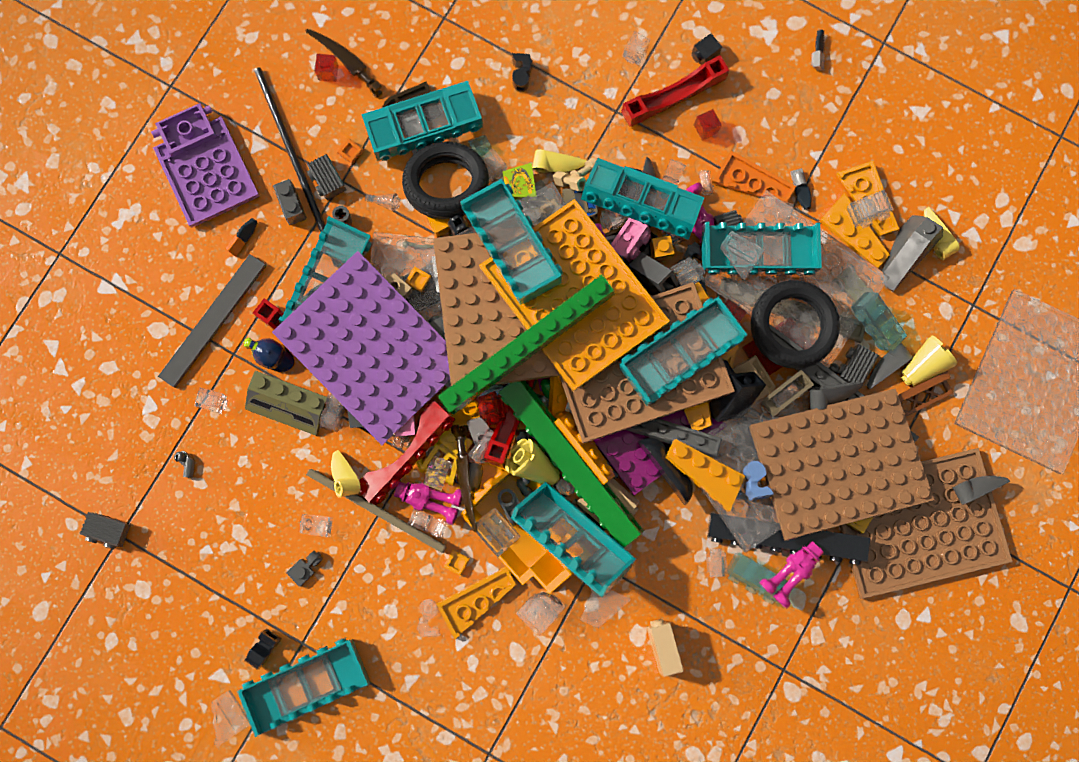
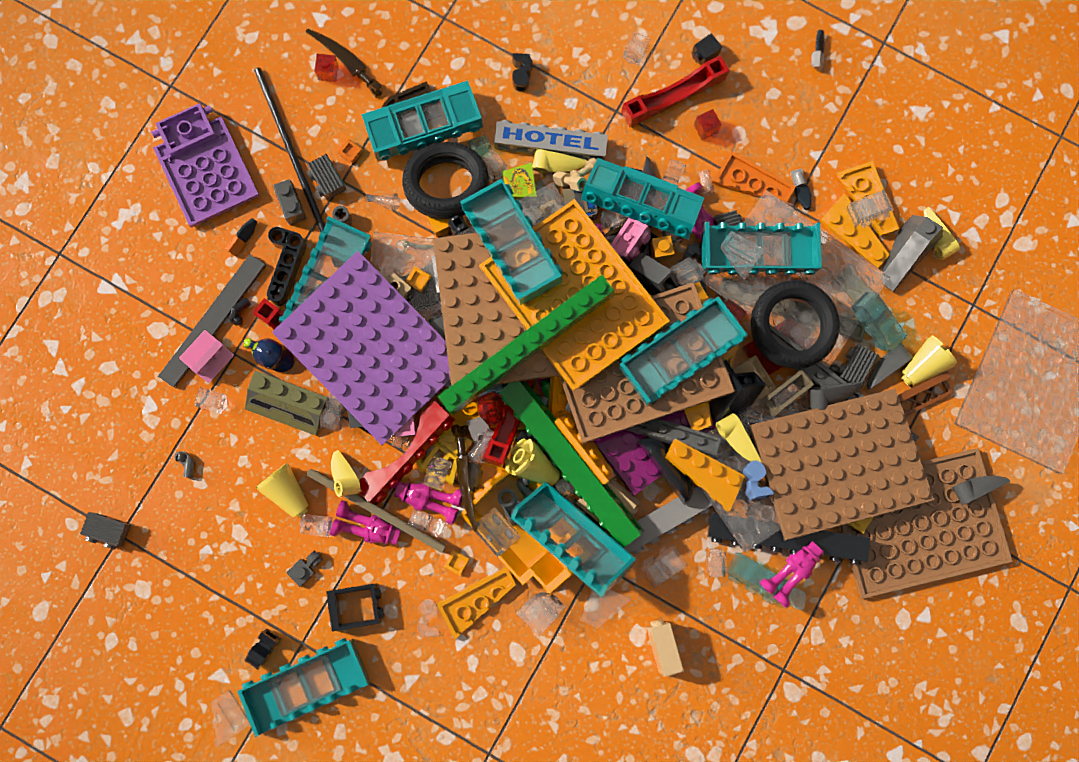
none -> bright pink bracket [179,330,234,383]
none -> black arm [229,298,251,326]
none -> light yellow cone [256,463,309,518]
none -> black beam [267,227,306,306]
none -> black window [326,583,384,632]
none -> dark pink piece [330,500,401,545]
none -> light grey brick [494,120,608,161]
none -> light grey brick [610,486,714,555]
none -> clear brick [641,545,687,588]
none -> light yellow piece [716,413,762,462]

